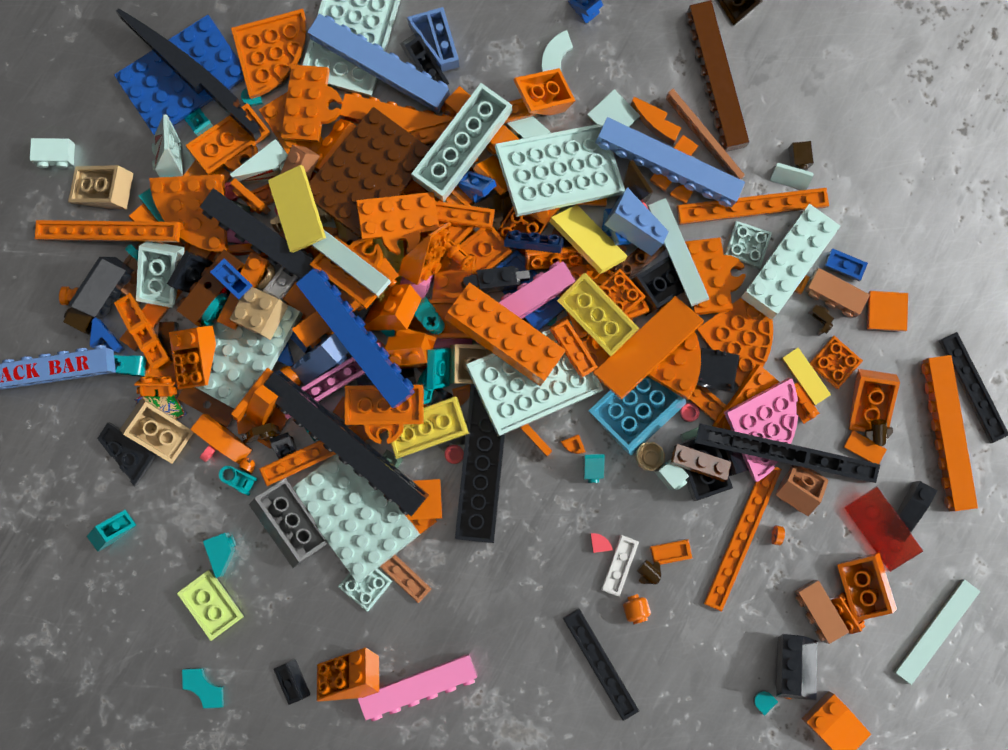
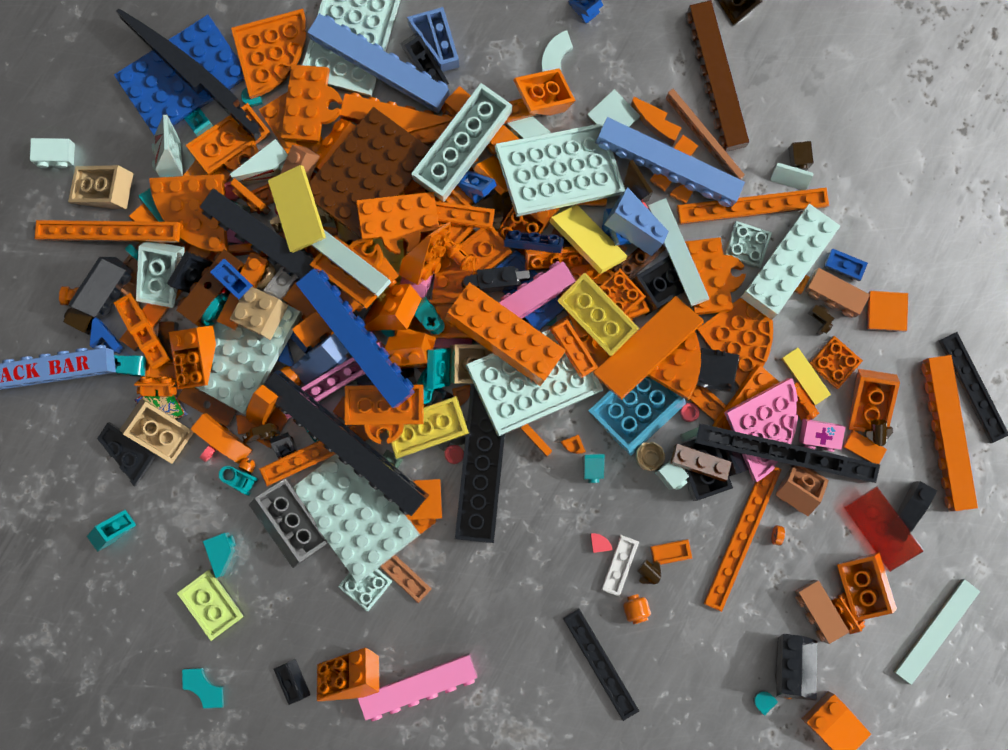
orange tile [231,368,273,422] -> none
none -> bright pink brick [799,419,845,452]

